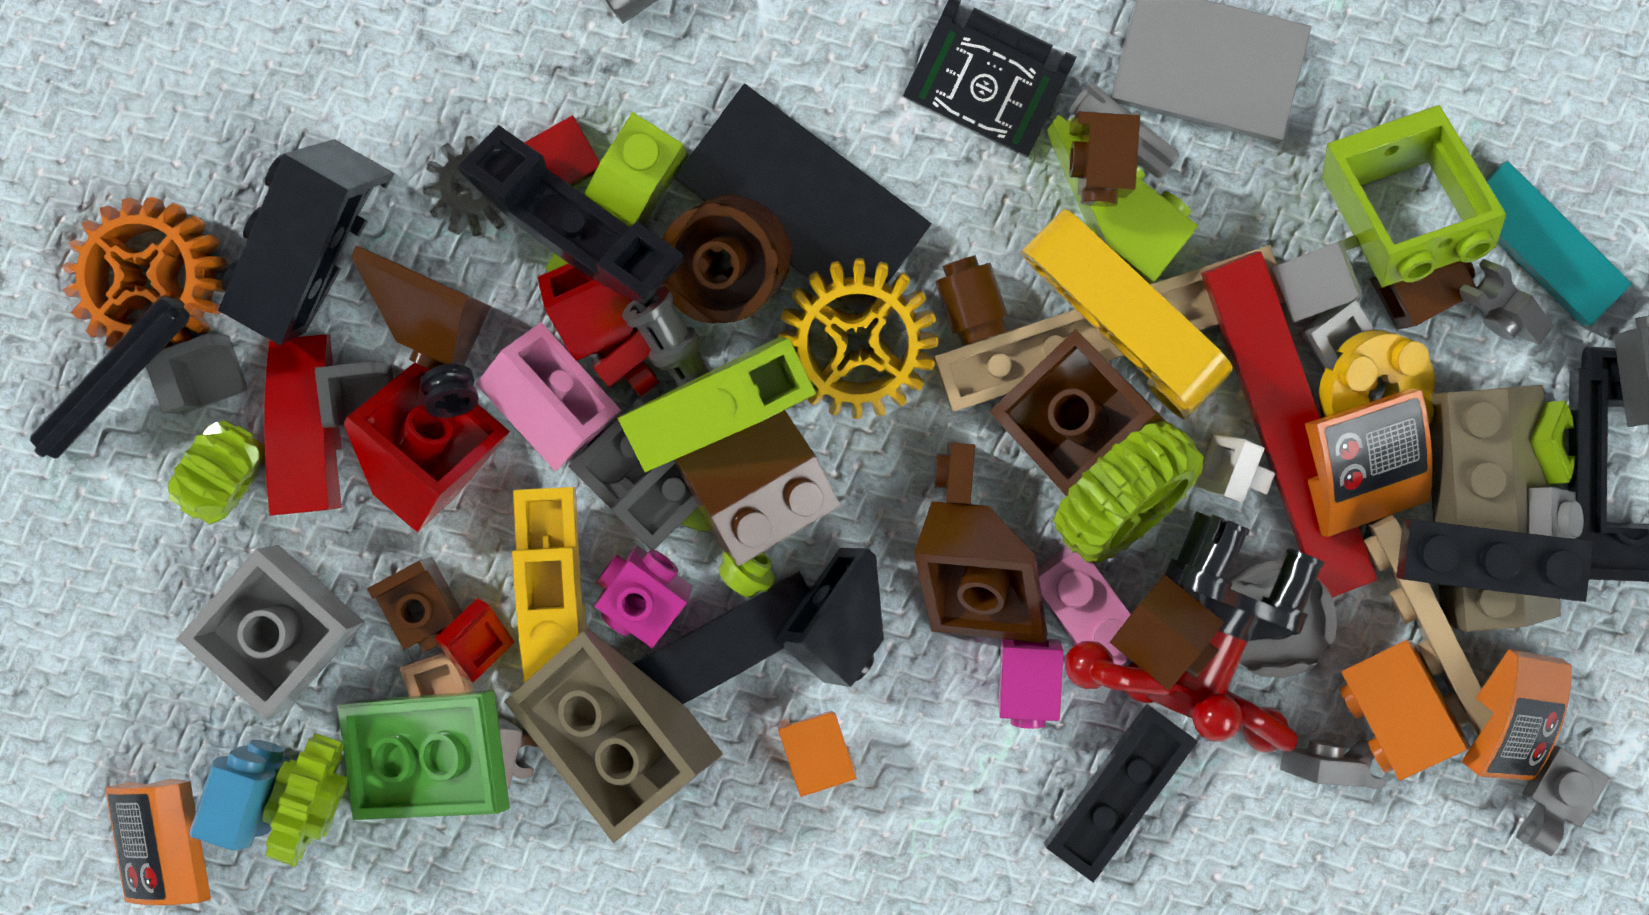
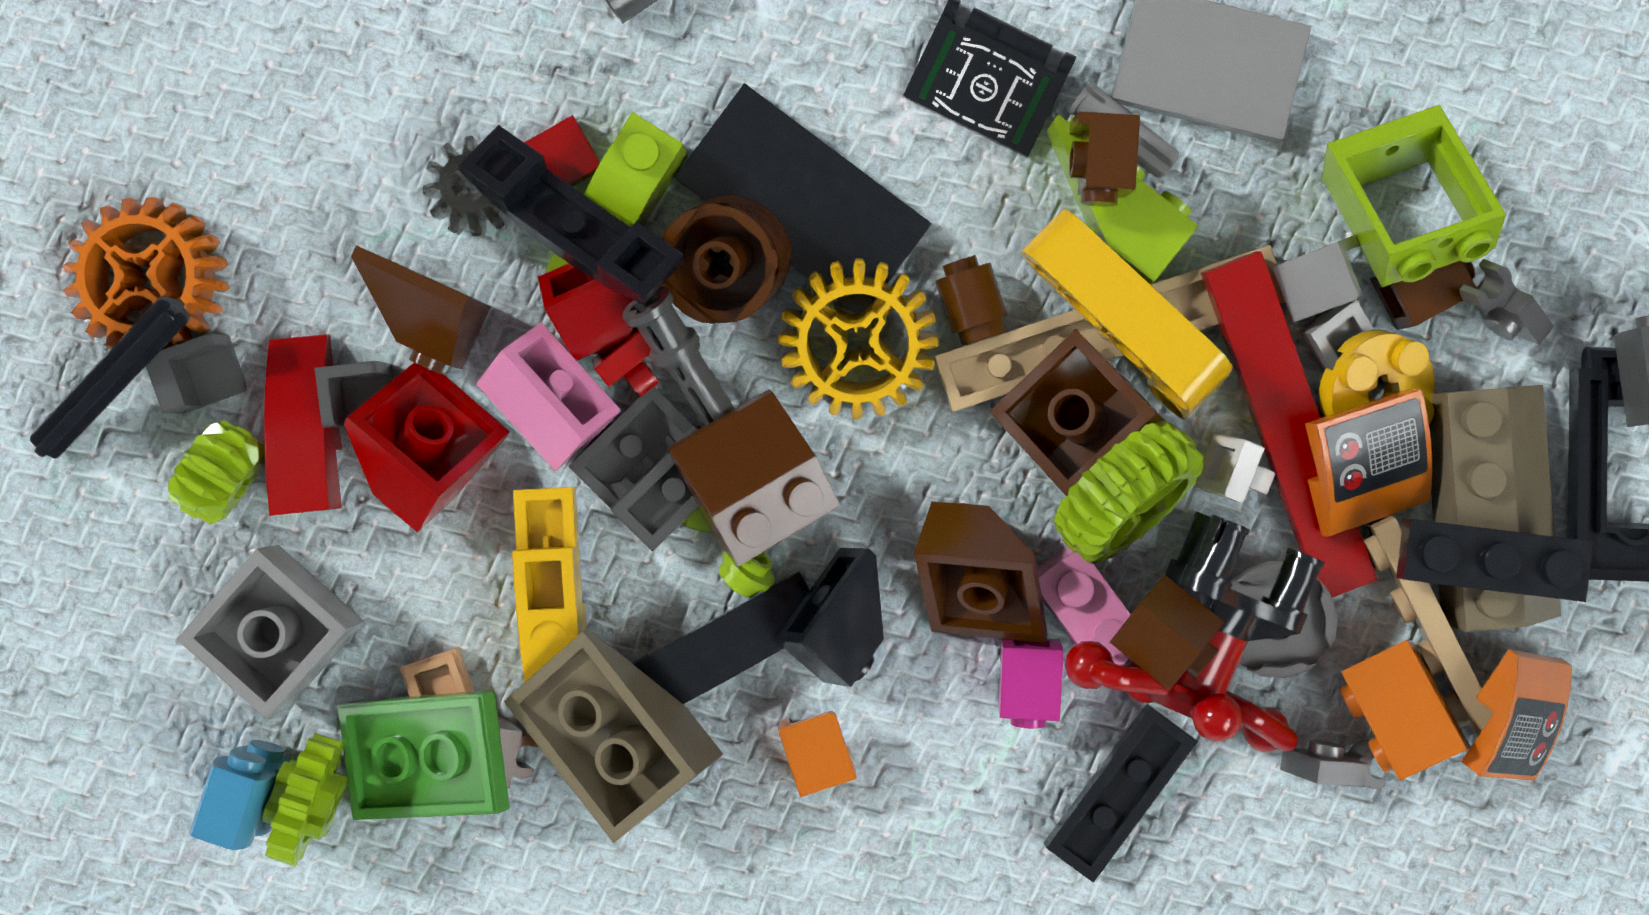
slope [105,778,211,905] -> none
black wedge [218,139,395,345] -> none
reddish brown brick [367,557,462,653] -> none
black bush [420,364,479,418] -> none
red tile [435,598,515,683] -> none
dark pink brick [594,545,693,648] -> none
lime slope [617,337,816,472] -> none
reddish brown plate [934,443,975,504] -> none
teal tile [1485,160,1632,327] -> none
flat silver plate [1516,746,1610,856] -> none
light grey plate [1528,487,1584,539] -> none
lime tile [1530,400,1575,484] -> none

